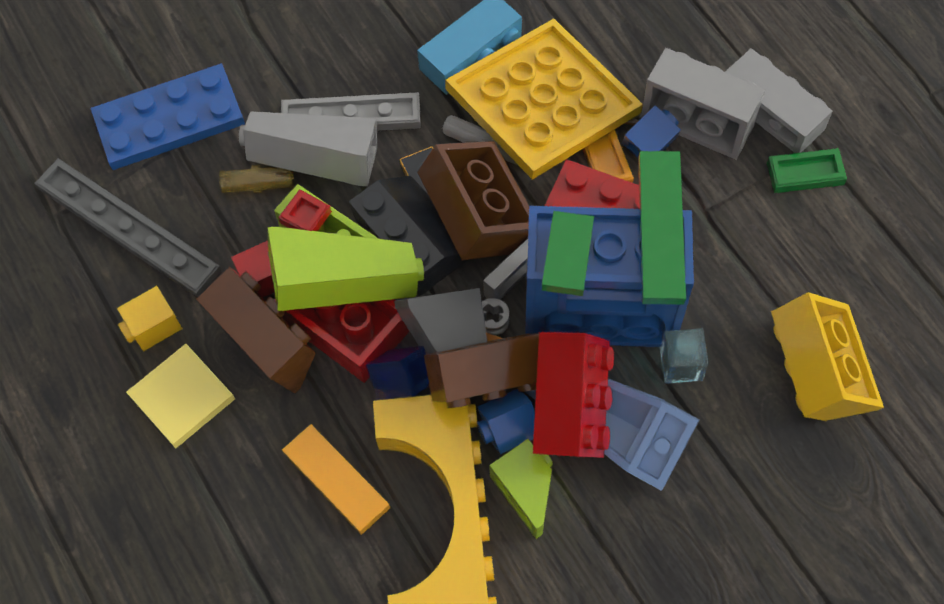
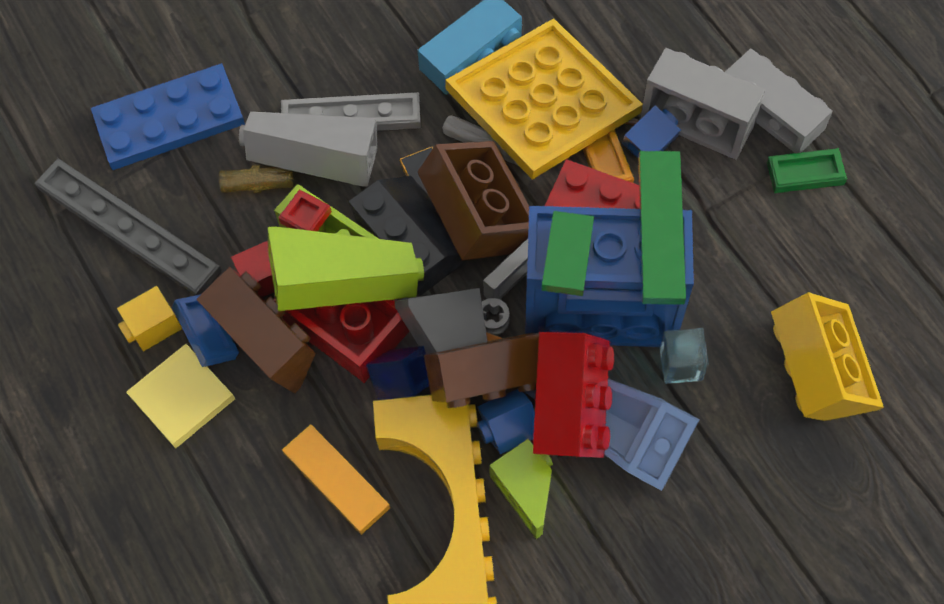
none -> blue tile [172,294,239,367]

